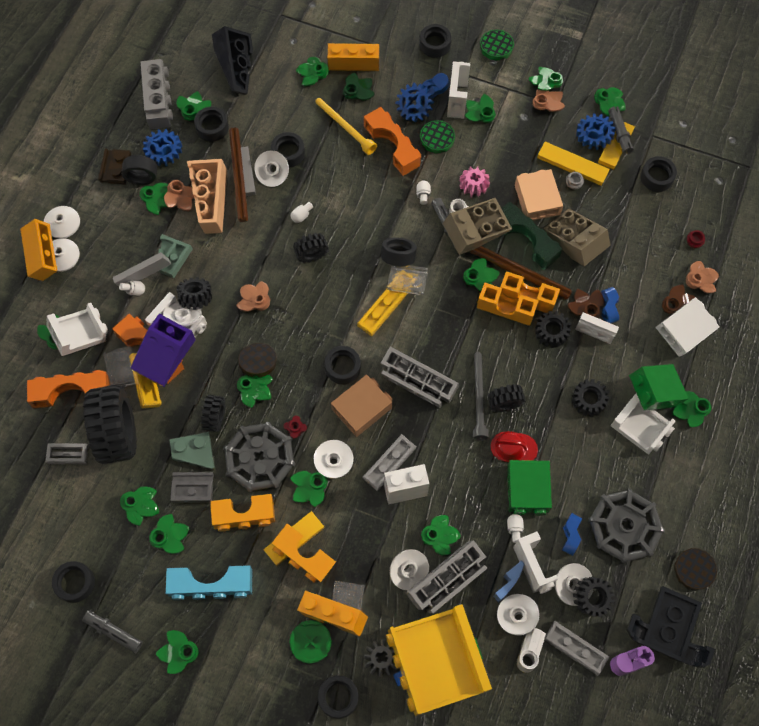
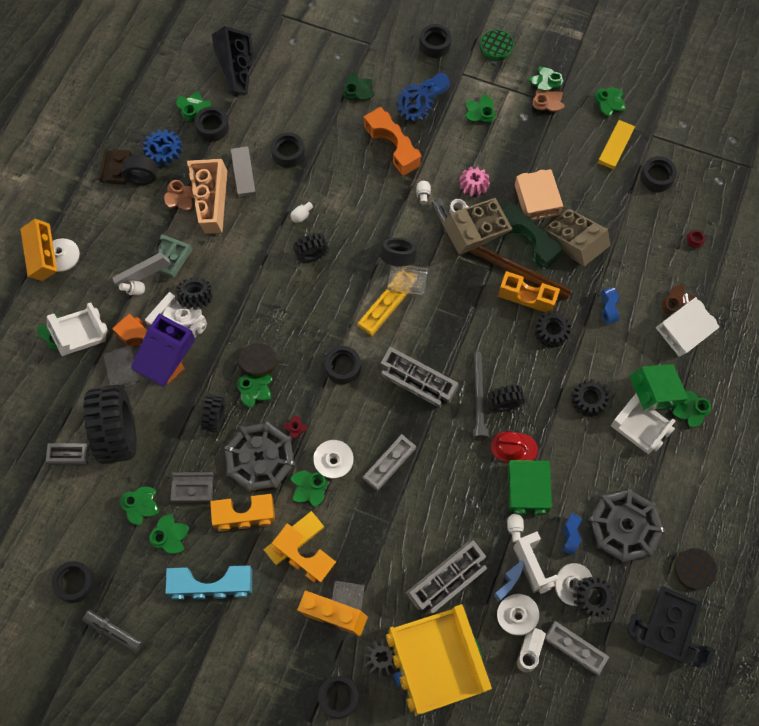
orange arch [27,370,110,408] -> none
white dish [44,206,80,239] -> none
yellow tile [129,353,161,408] -> none
light grey brick [140,59,173,130] -> none
green plate [140,183,168,215] -> none
green plate [156,630,199,674] -> none
sand green wing [170,432,215,470] -> none
reddish brown axle [229,127,248,222] -> none
nougat plate [236,281,270,312] -> none
white dish [254,151,289,187] -> none
green tile [289,620,332,664] -> none
green plate [296,57,329,86] -> none
yellow piece [315,98,377,155] -> none
light orange brick [327,43,379,71] -> none
medium nougat brick [331,374,392,437] -> none
white brick [384,464,429,505] -> none
white dish [390,549,429,590] -> none
tile [420,120,455,153] -> none
green plate [421,515,461,555] -> none
white panel [447,61,470,119] -> none
green plate [463,258,500,291] -> none
light orange arch [477,283,539,326] -> none
yellow tile [537,142,610,186] -> none
light grey plate [566,172,584,189] -> none
reddish brown plate [568,289,604,318] -> none
white plate [575,312,619,344] -> none
blue gear [576,113,615,150] -> none
dark grey pin [608,106,634,155] -> none
medium lavender piece [610,646,655,676] -> none
nougat plate [686,261,719,293] -> none

